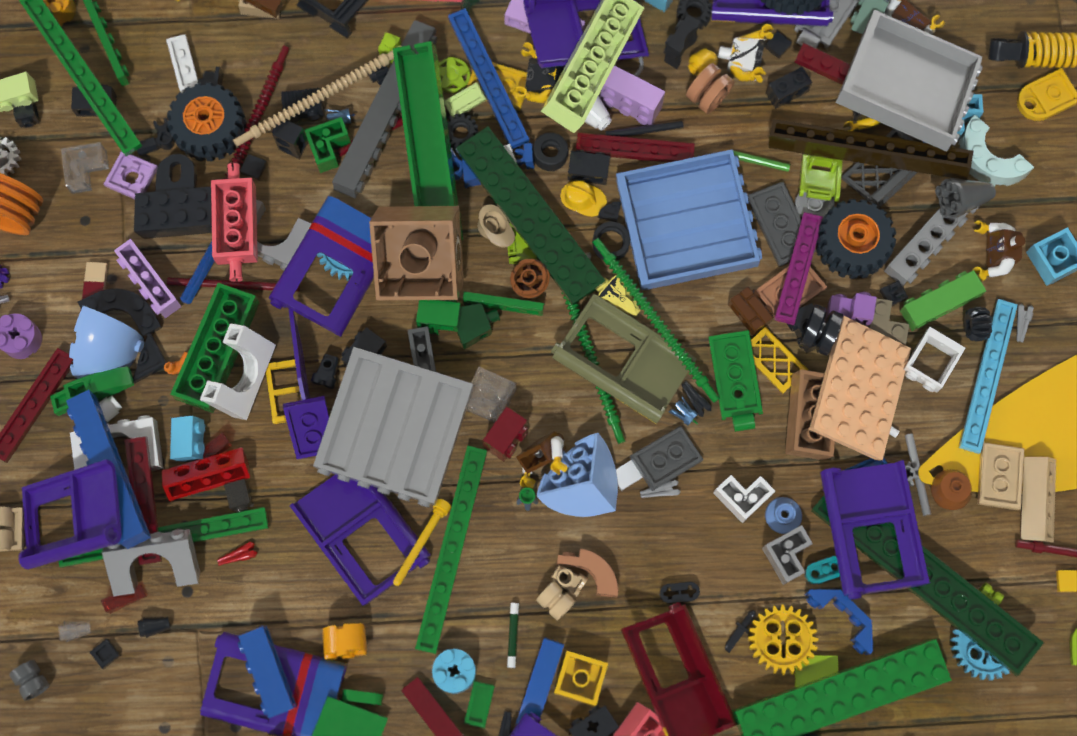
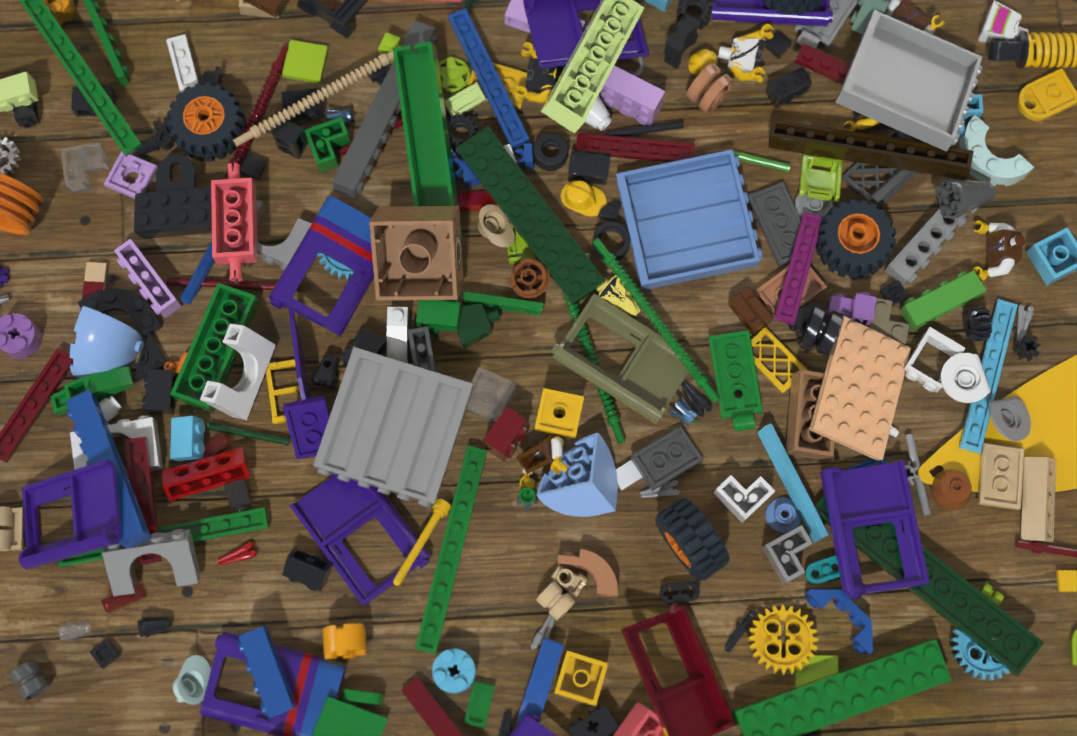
dark green bar [507,603,519,668] -> none
none -> black brick [142,370,177,415]
none -> light aqua piece [173,655,211,705]
none -> dark green bar [208,422,290,446]
none -> lime tile [282,40,328,84]
none -> black brick [282,547,333,592]
none -> white slope [387,307,410,364]
none -> red slope [458,191,497,212]
none -> light grey piece [530,614,555,651]
none -> yellow plant [535,388,584,438]
none -> black wheel [655,498,730,581]
none -> medium azure tile [757,424,829,543]
none -> white hat [940,353,991,403]
none -> white torso [978,1,1029,43]
none -> light grey hat [989,397,1031,441]
none -> black gear [1013,335,1041,362]

